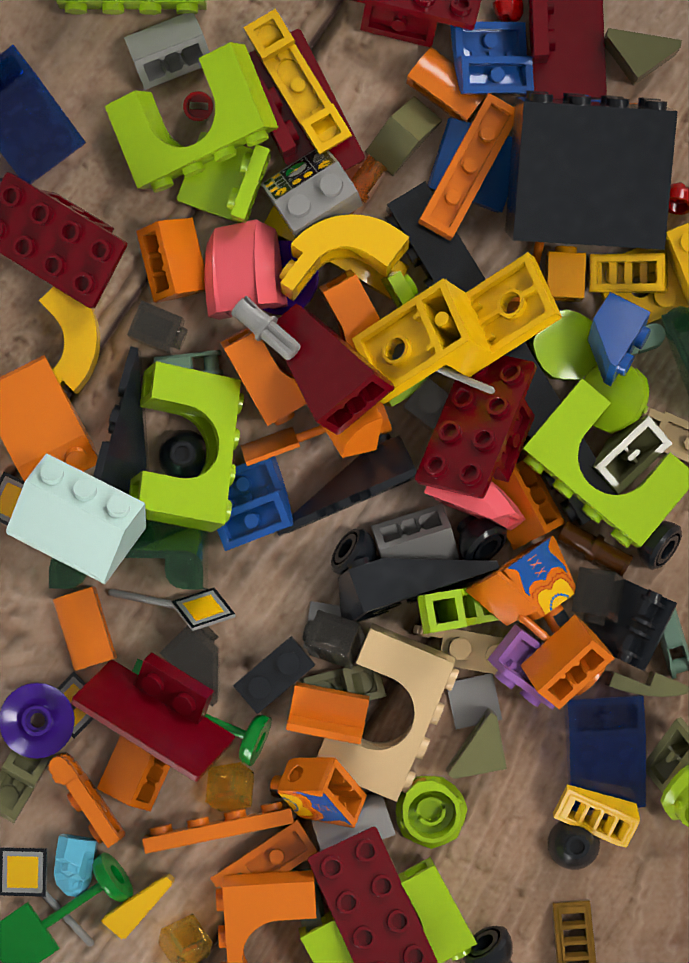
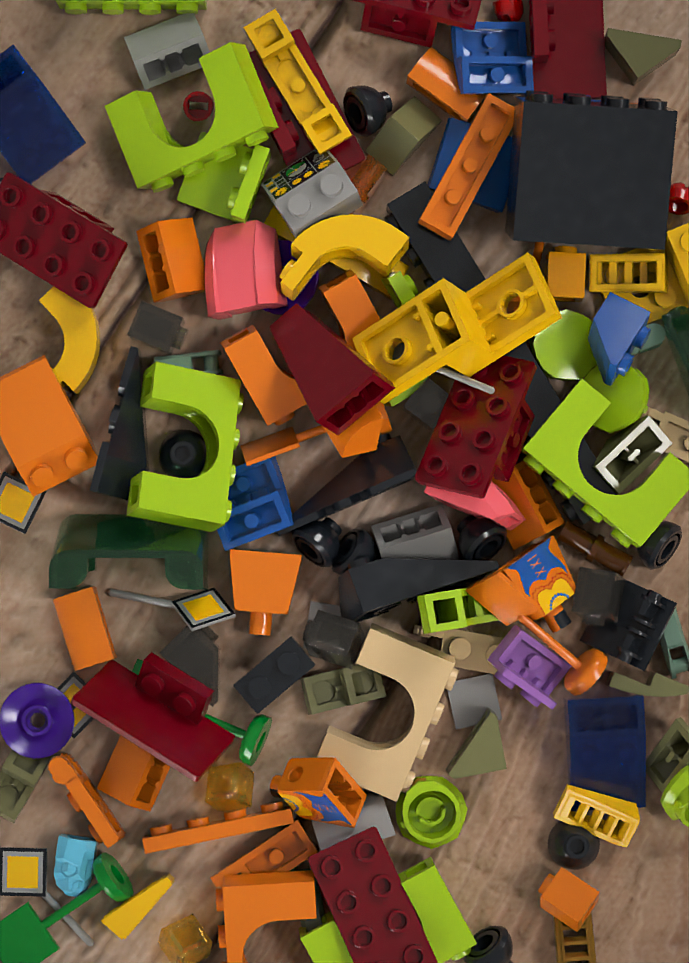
light aqua slope [6,453,146,584] -> none
light grey axle [231,296,300,360] -> none
orange panel [286,682,370,744] -> none
orange brick [520,615,615,710] -> none
none -> orange torso [230,549,302,636]
none -> black brick [292,517,342,567]
none -> black brick [343,85,393,137]
none -> orange brick [538,867,600,932]

